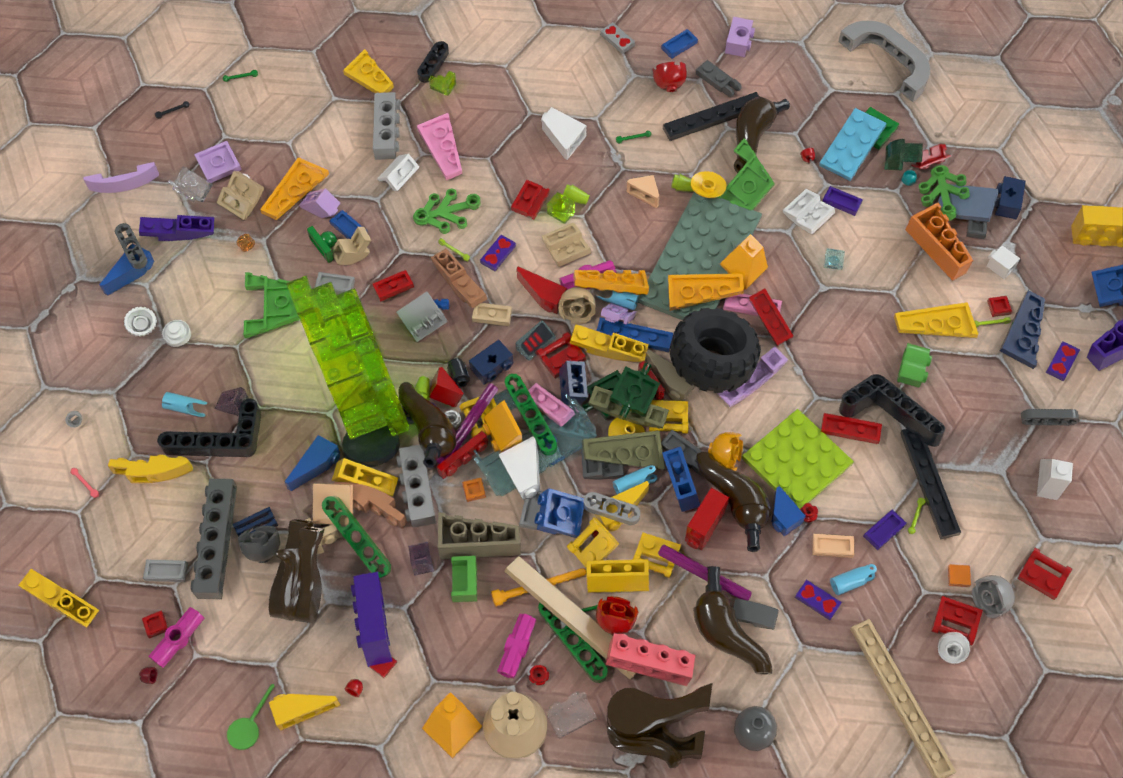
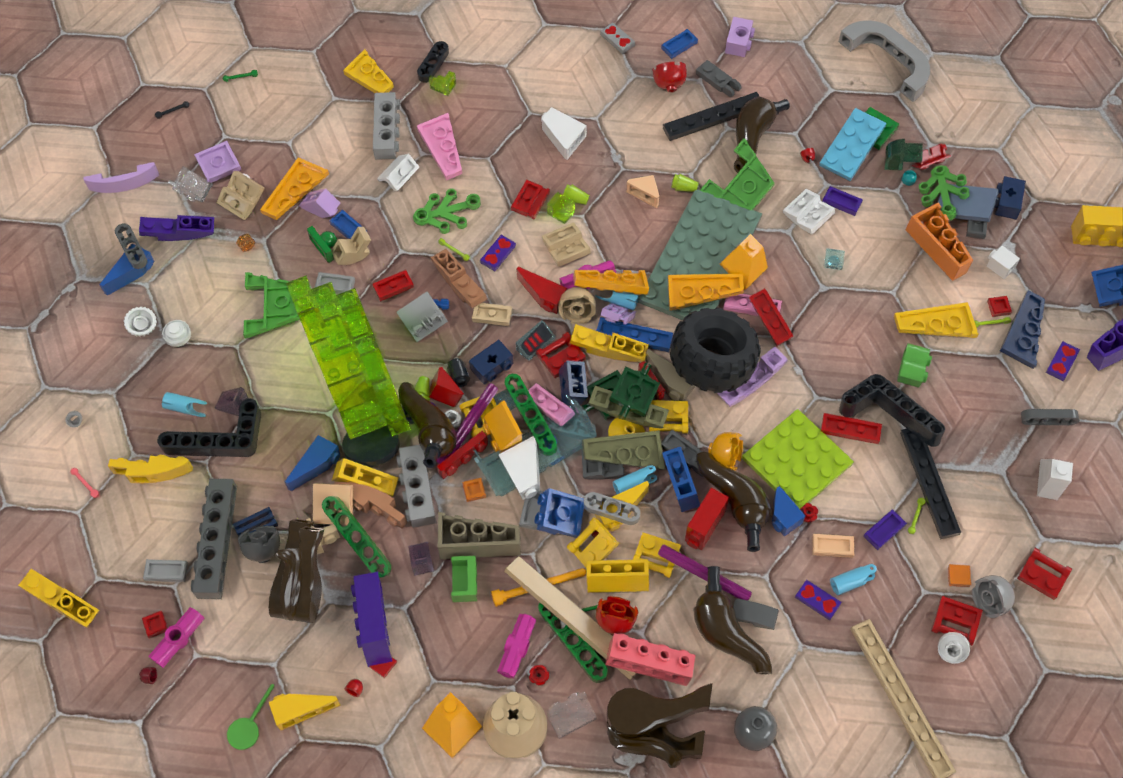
green hinge [616,130,652,144] -> none
yellow dish [691,171,727,198] -> none

